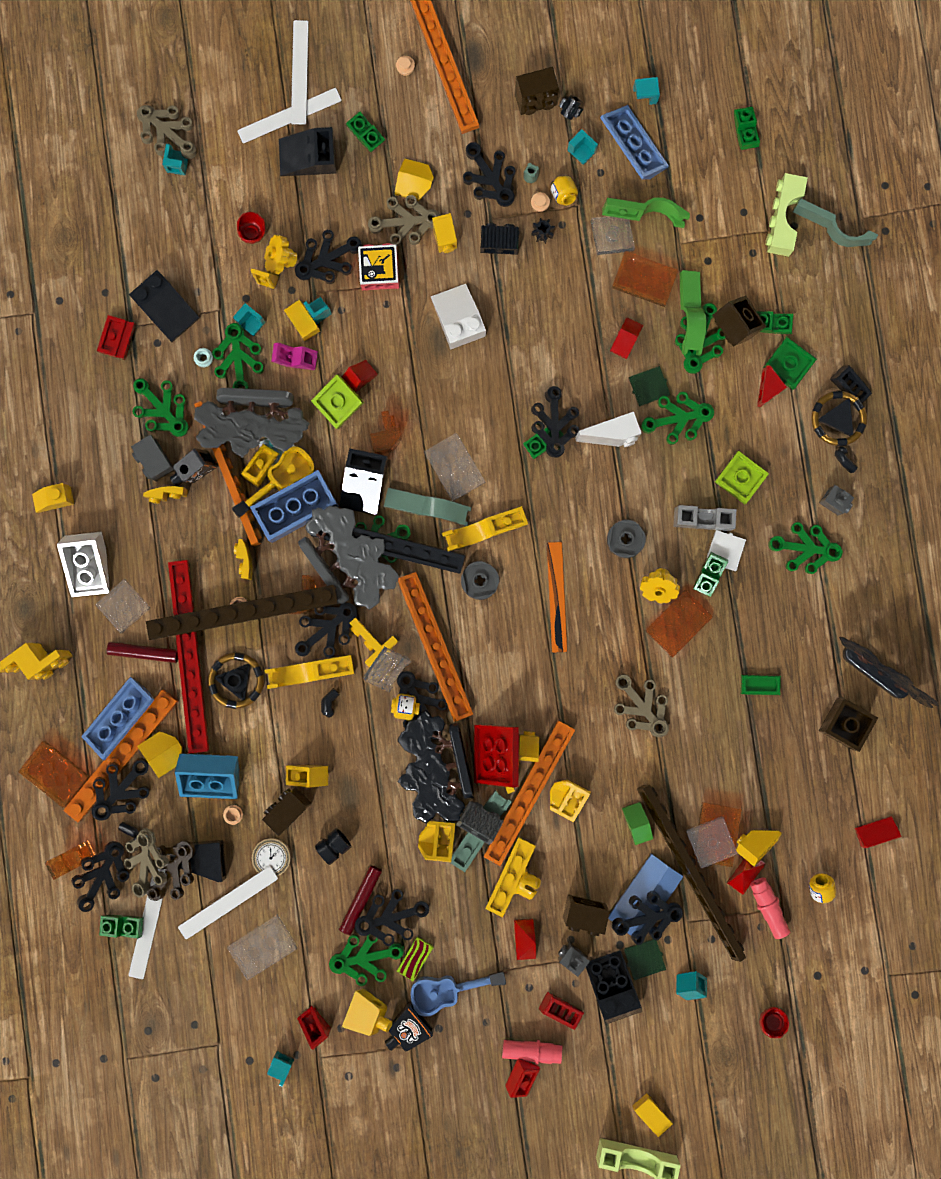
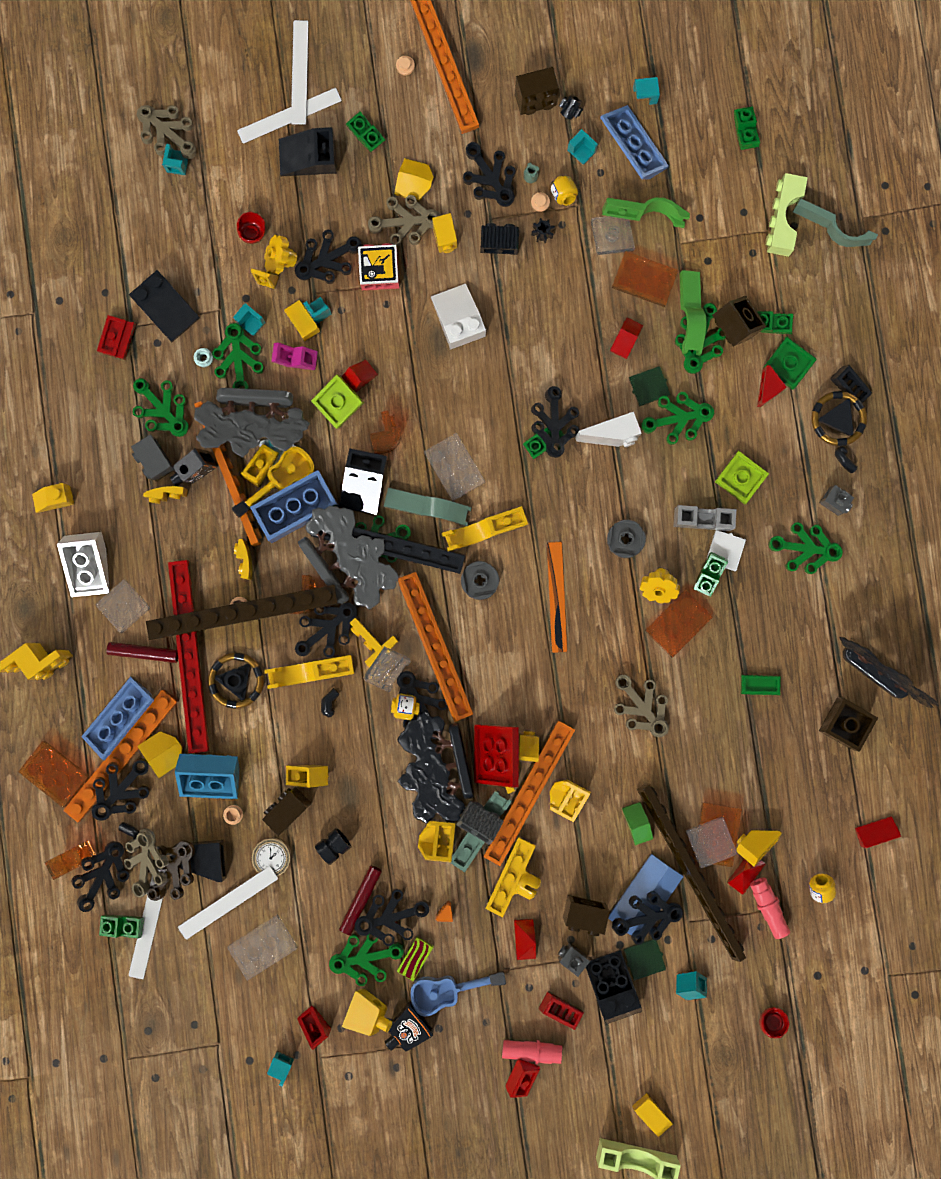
none -> orange slope [435,901,453,922]

